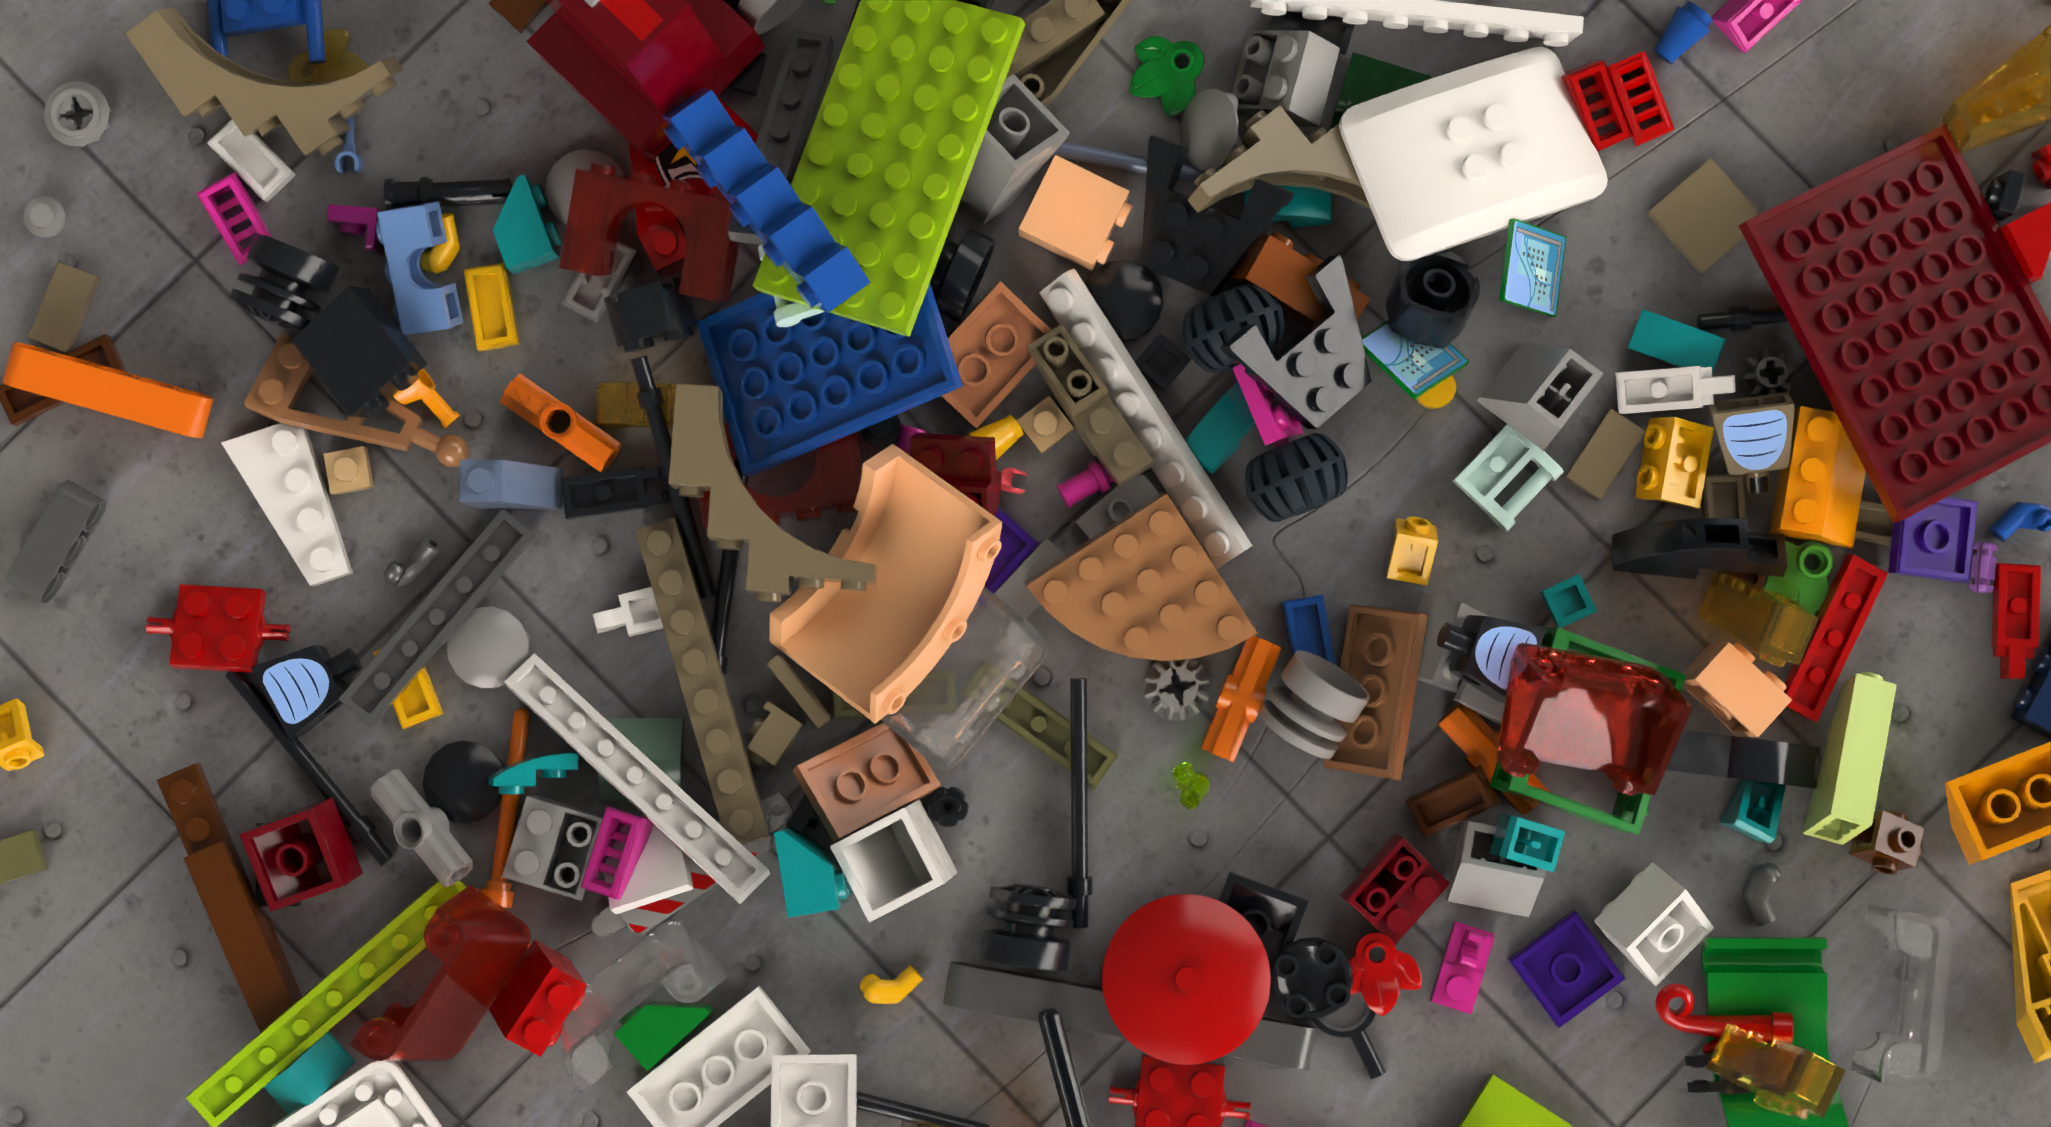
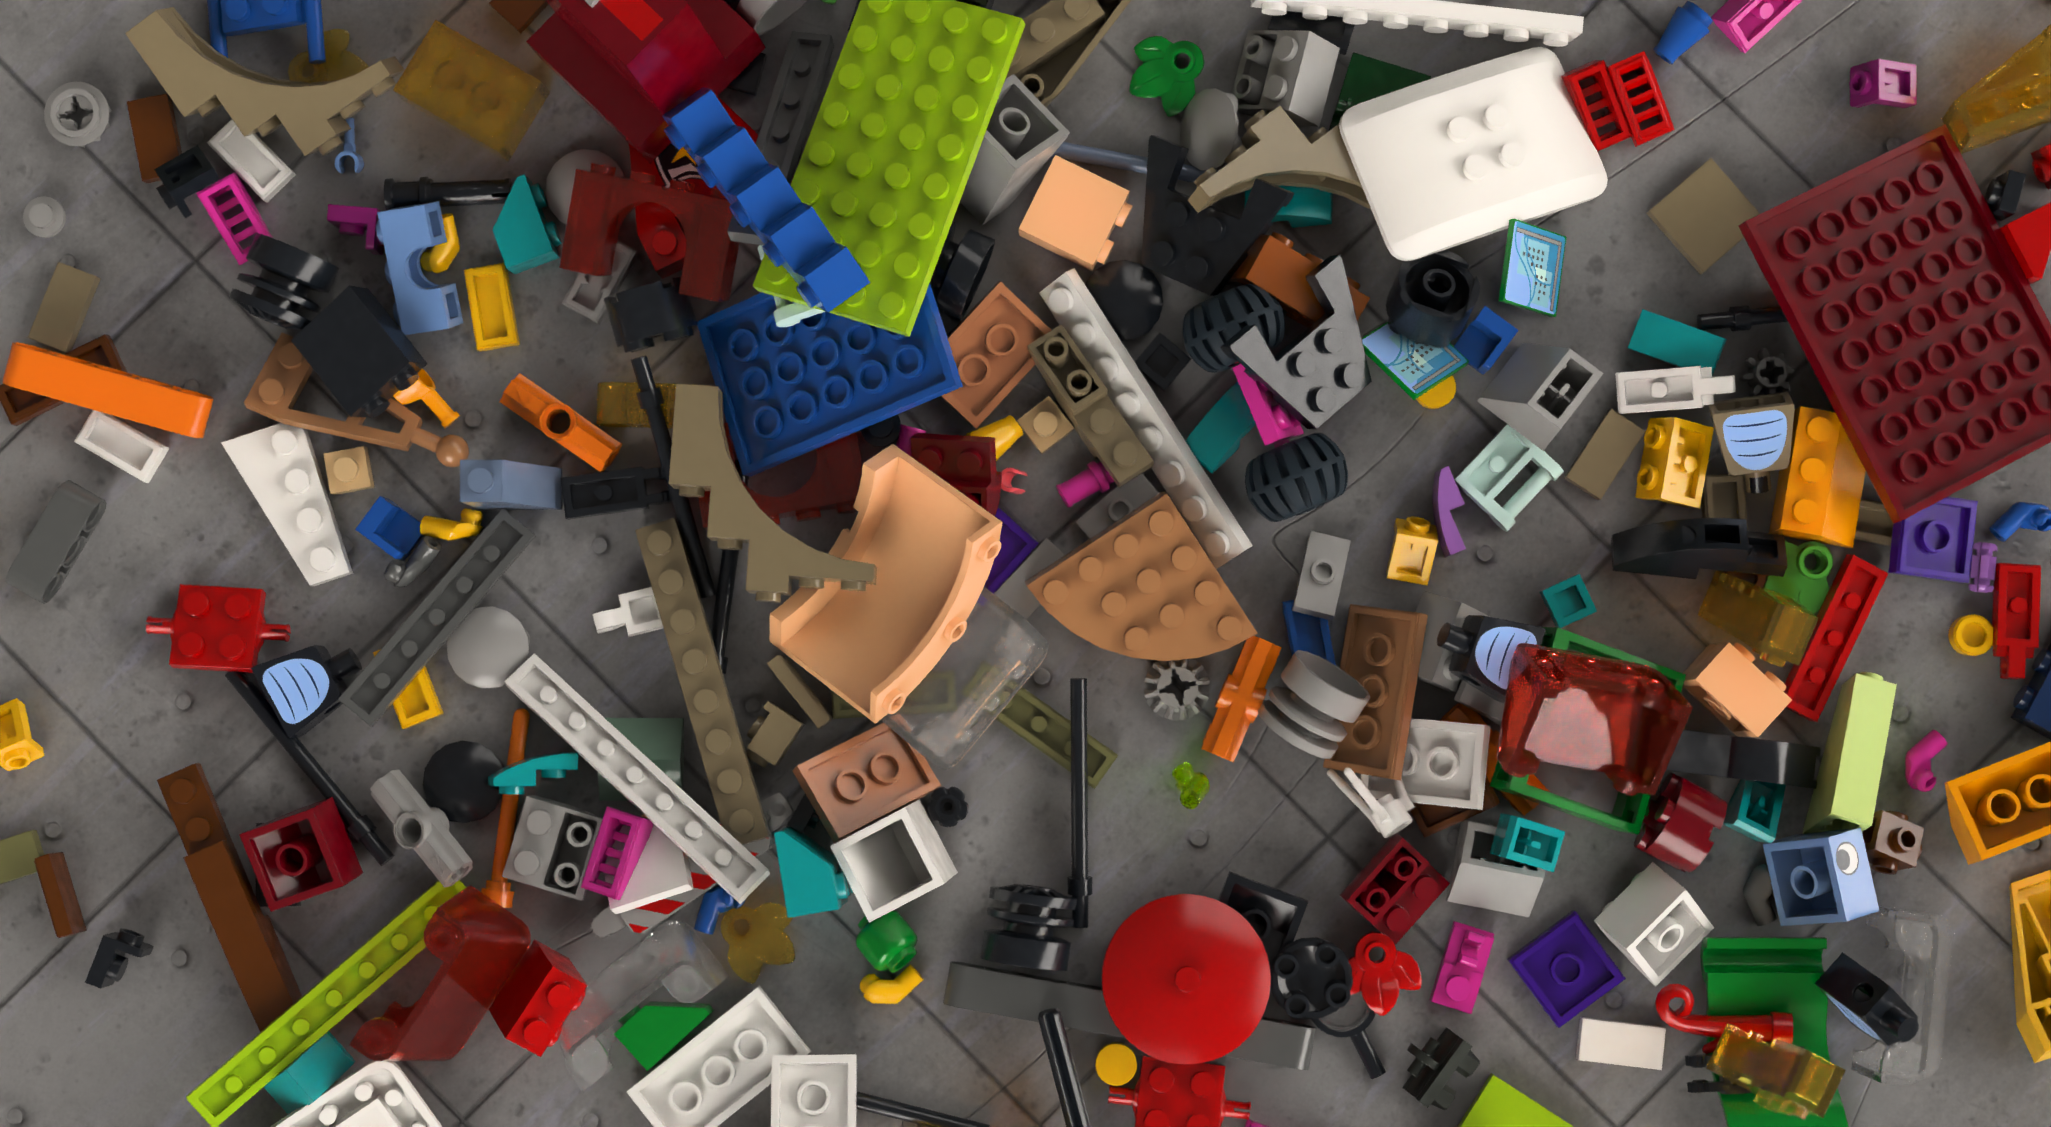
none -> reddish brown tile [34,852,87,938]
none -> white tile [74,410,169,483]
none -> black bracket [85,928,154,989]
none -> reddish brown tile [127,93,182,183]
none -> black bracket [154,145,220,218]
none -> blue panel [355,496,423,561]
none -> clear yellow brick [393,20,550,162]
none -> yellow arm [420,508,483,541]
none -> blue arm [693,886,746,935]
none -> clear yellow plate [721,902,795,984]
none -> green head [856,910,917,973]
none -> yellow tile [1095,1042,1137,1086]
none -> light grey plate [1292,531,1351,621]
none -> white plant [1327,767,1415,838]
none -> white plate [1359,718,1491,810]
none -> pearl dark grey hips [1402,1027,1480,1110]
none -> medium lavender slope [1432,466,1466,557]
none -> blue panel [1454,306,1518,375]
none -> white tile [1576,1017,1666,1070]
none -> dark red brick [1634,772,1727,873]
none -> medium blue brick [1763,828,1879,926]
none -> black torso [1815,952,1919,1049]
none -> magenta bracket [1849,59,1917,108]
none -> dark pink arm [1905,730,1948,792]
none -> yellow tile [1948,614,1993,656]

